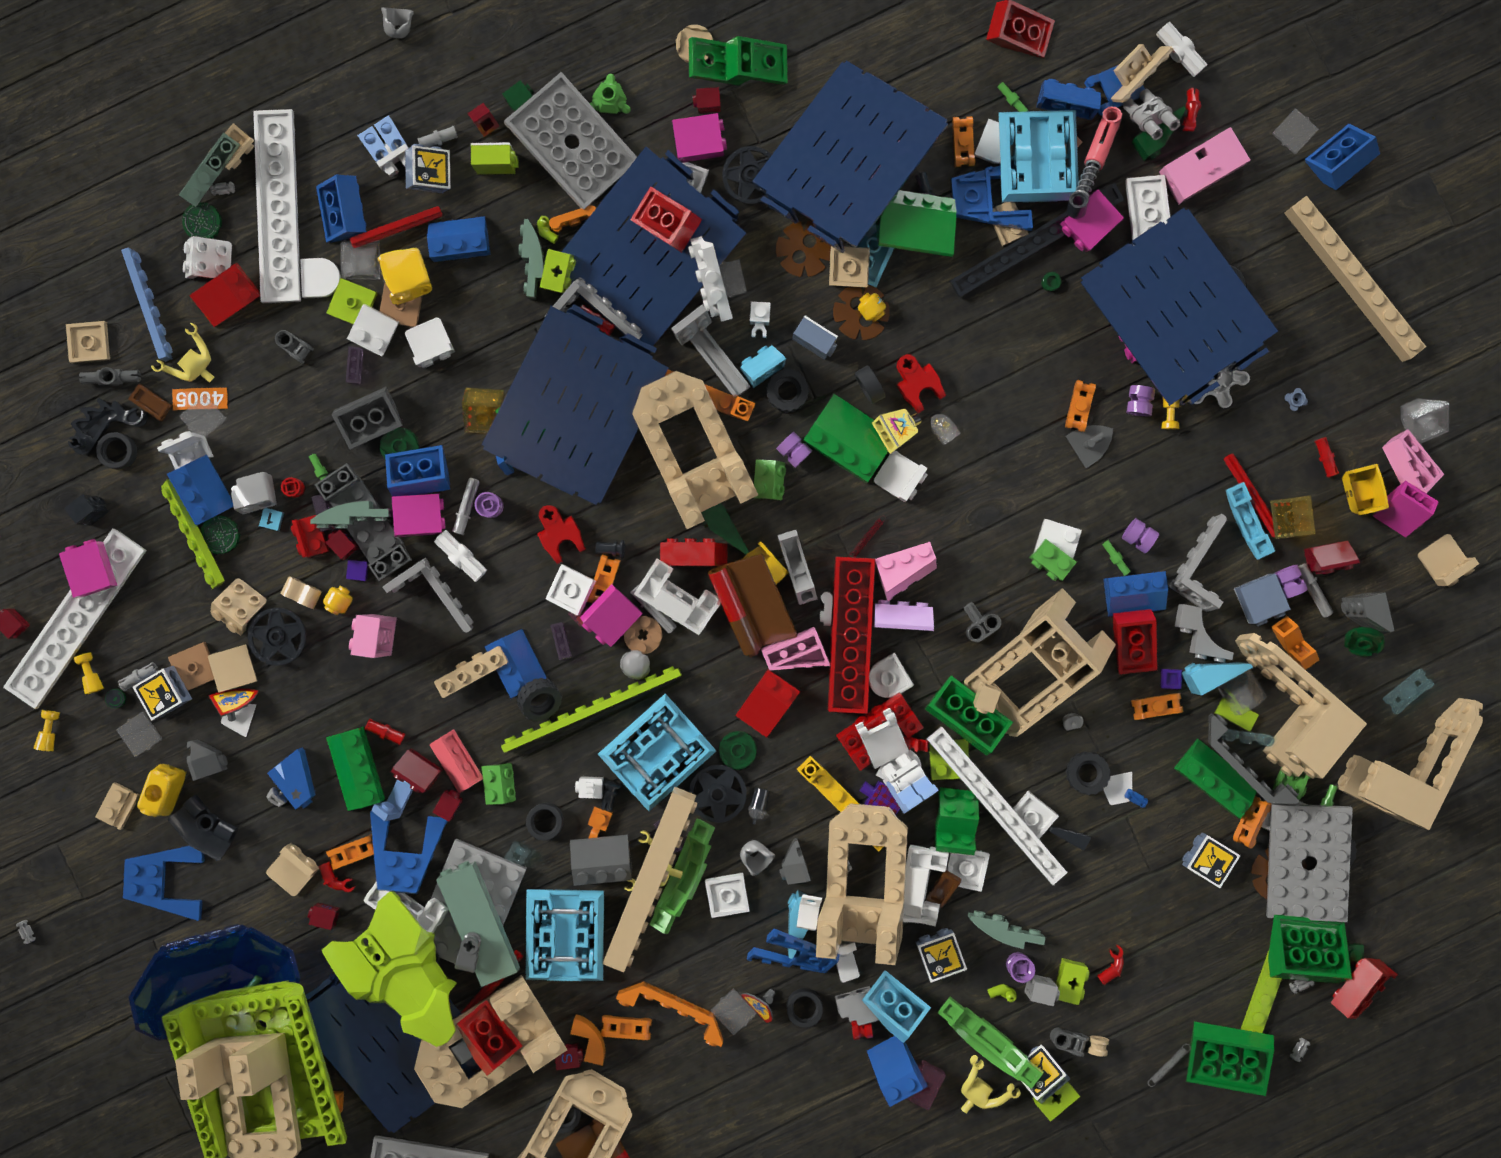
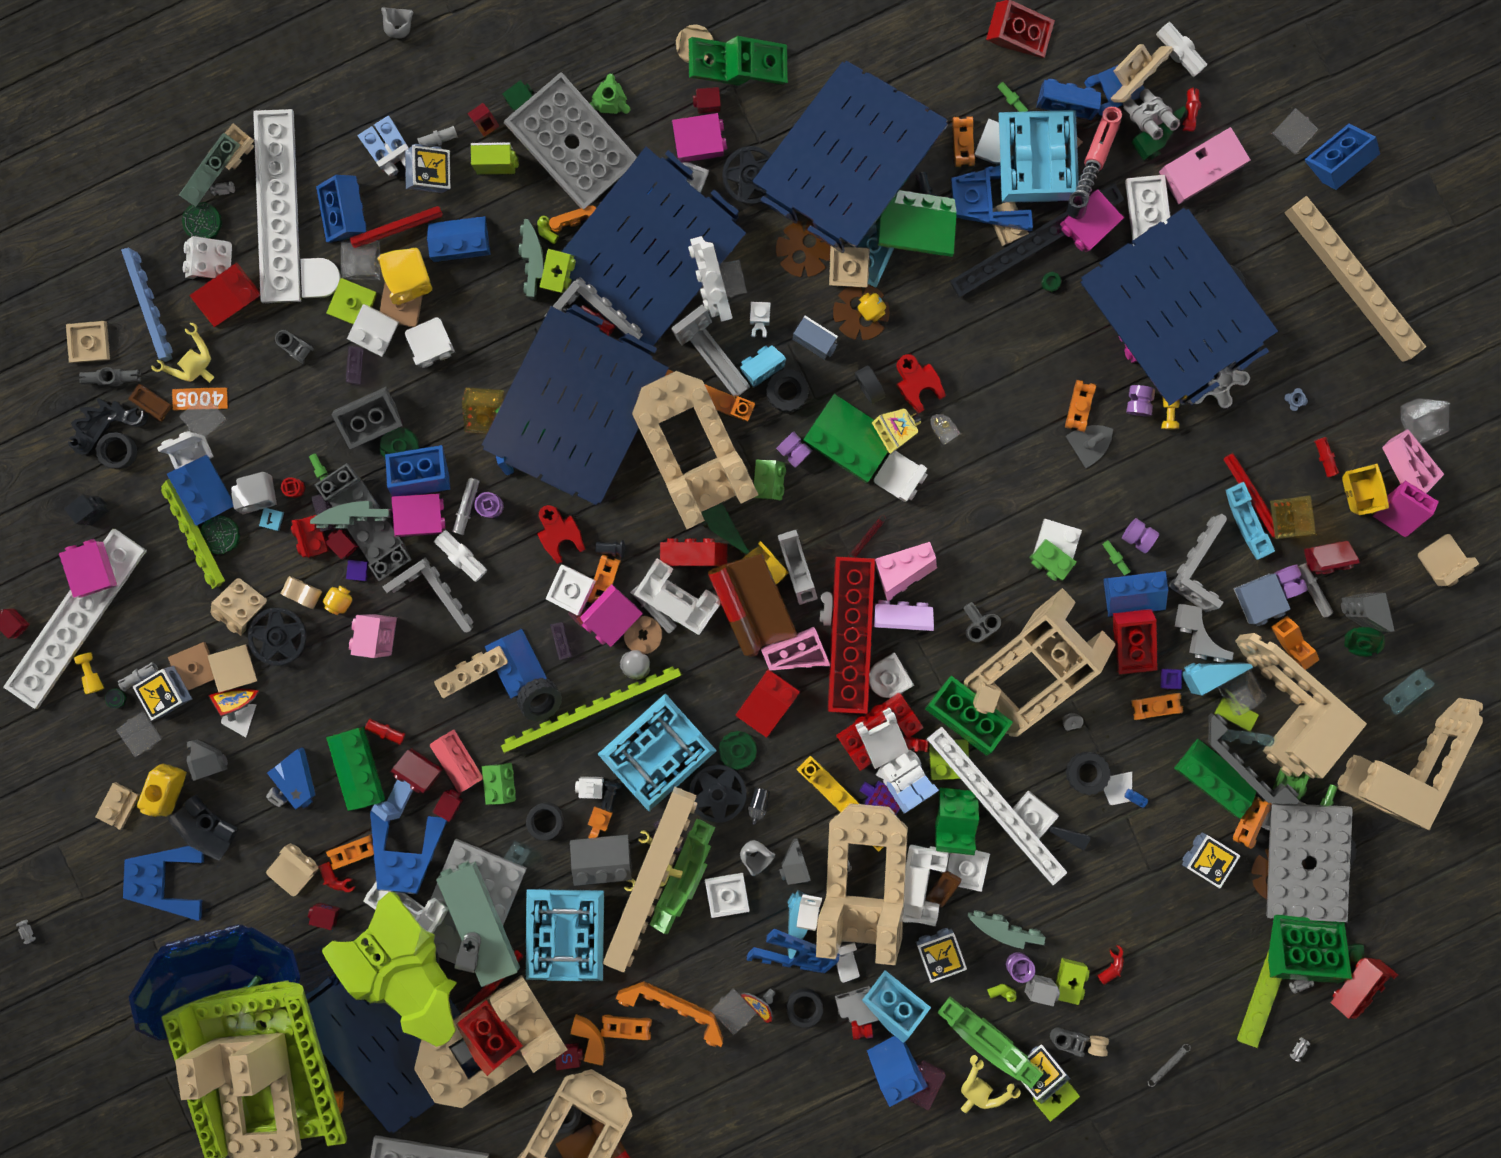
yellow piece [34,710,60,751] -> none
red slope [630,186,702,253] -> none
green slope [1186,1021,1274,1096] -> none

